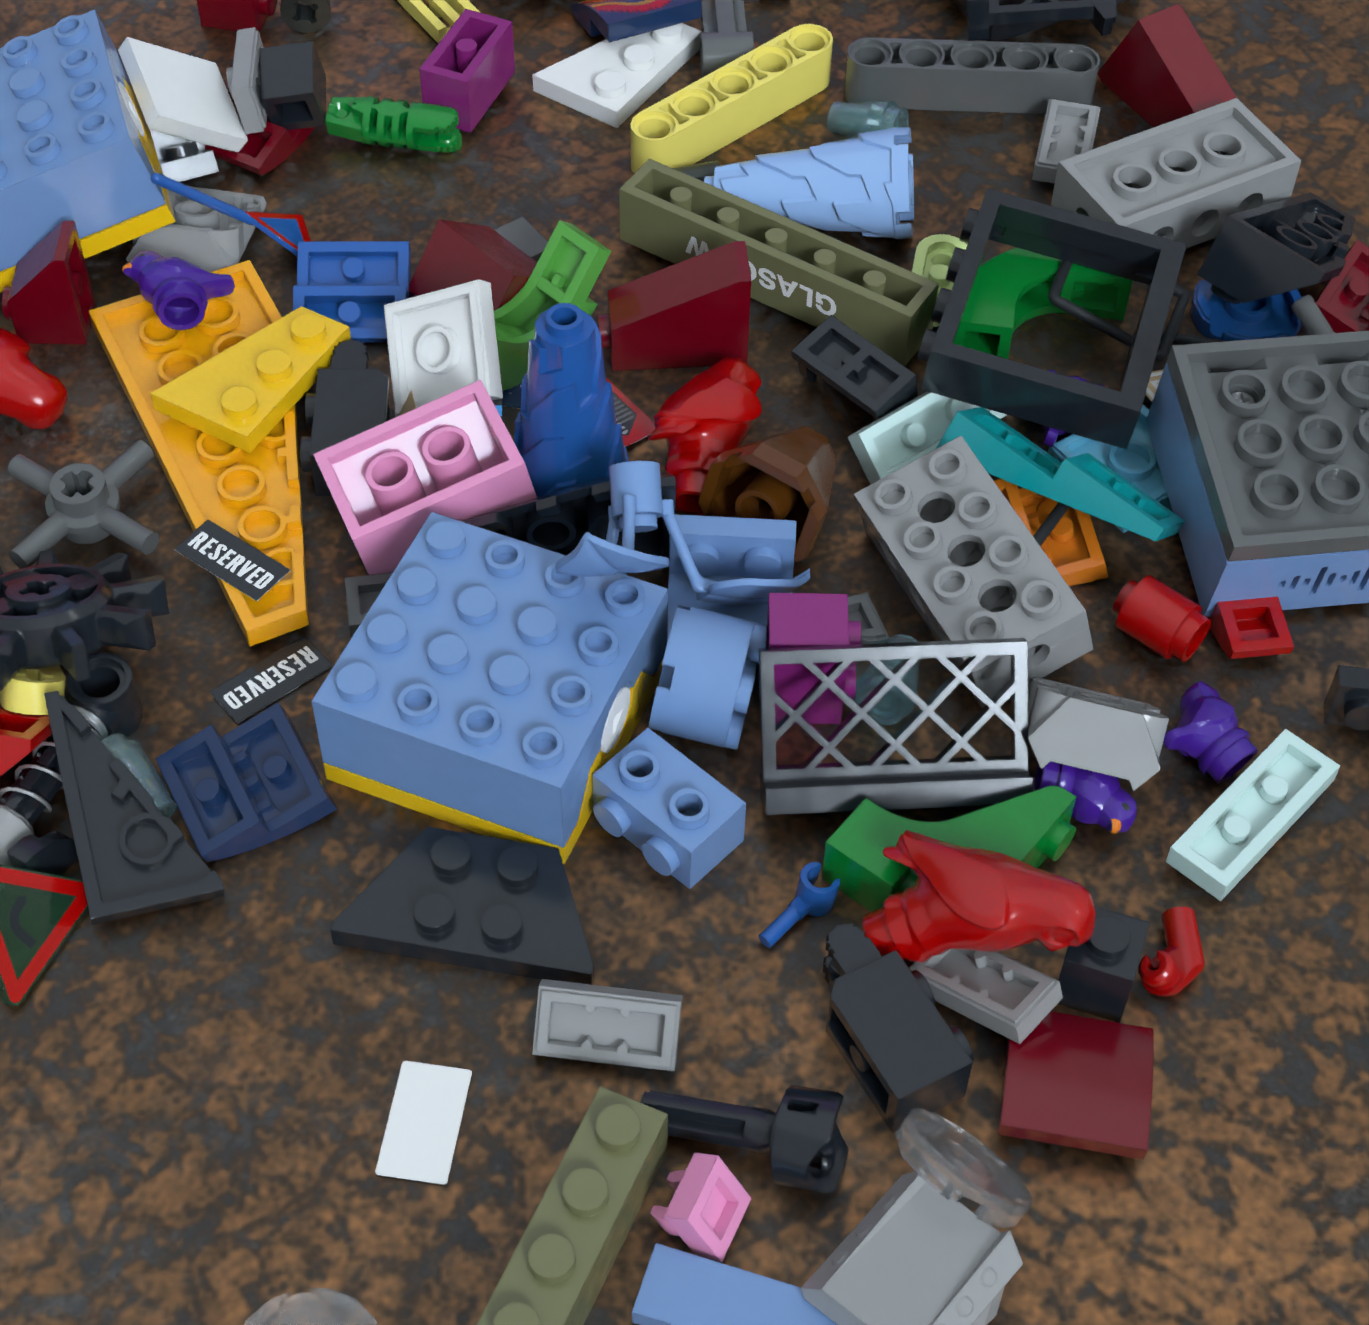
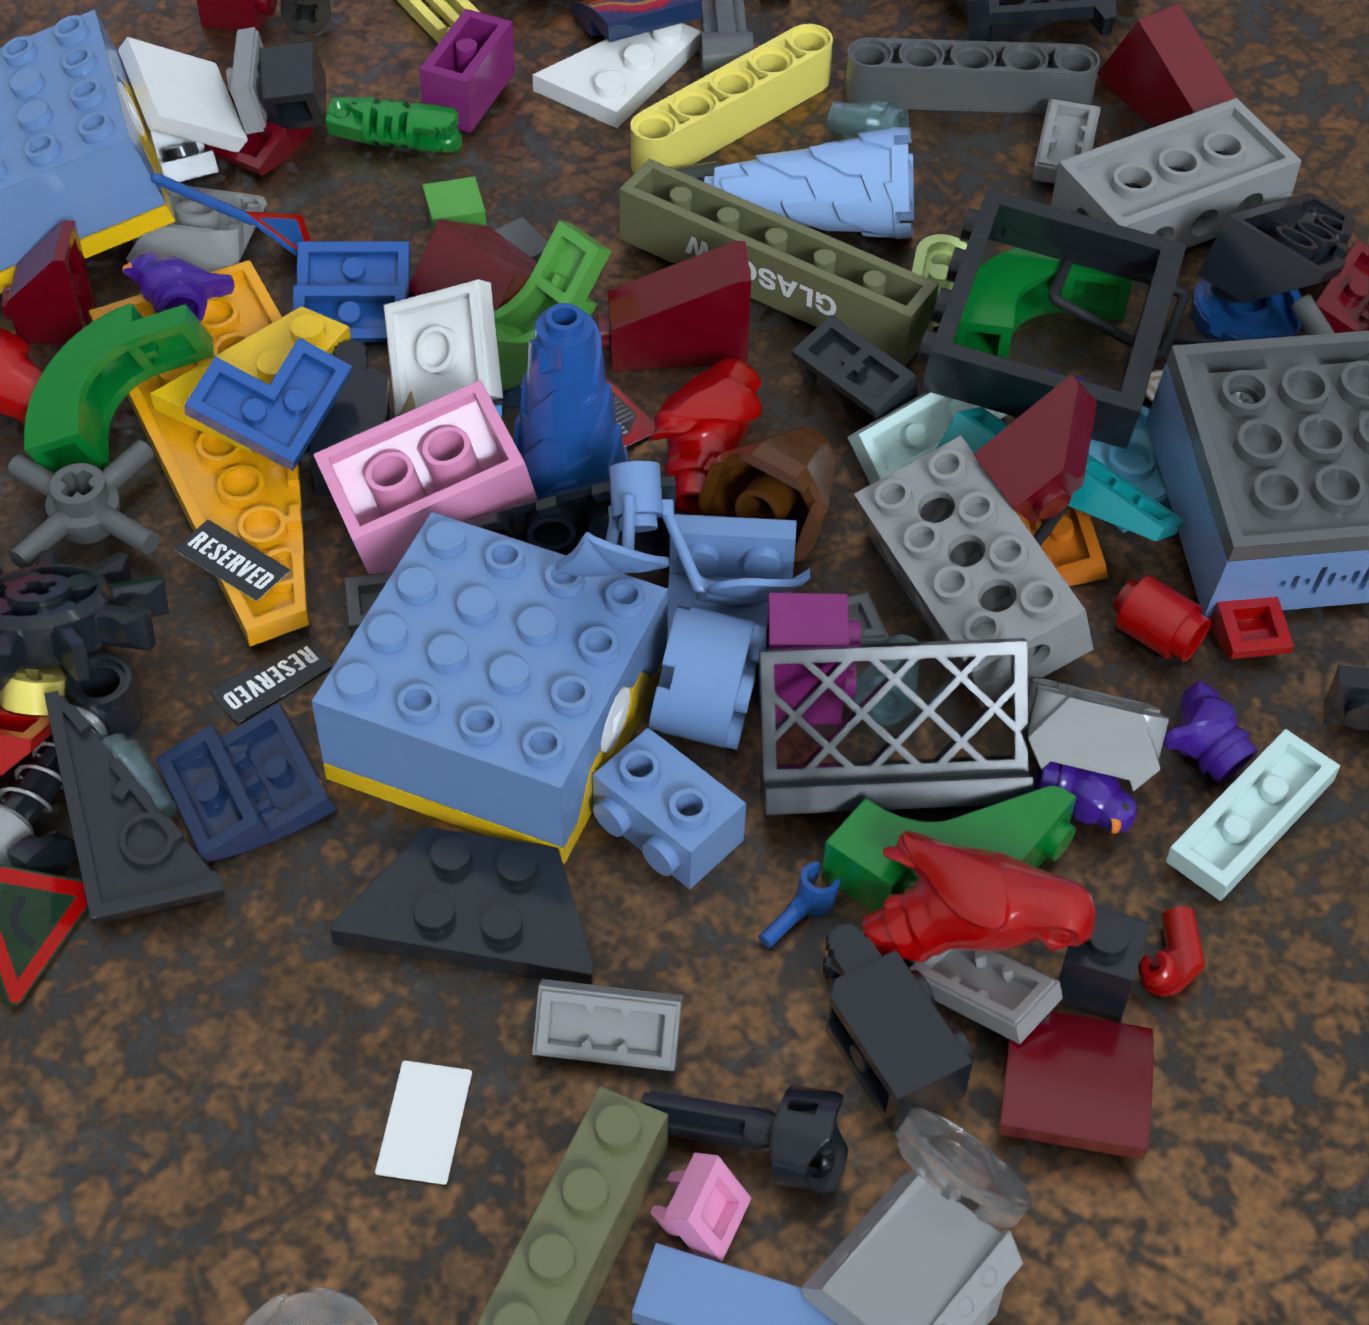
none -> green arch [24,303,214,473]
none -> blue plate [185,338,352,472]
none -> bright green tile [422,176,486,232]
none -> dark red slope [973,374,1097,525]

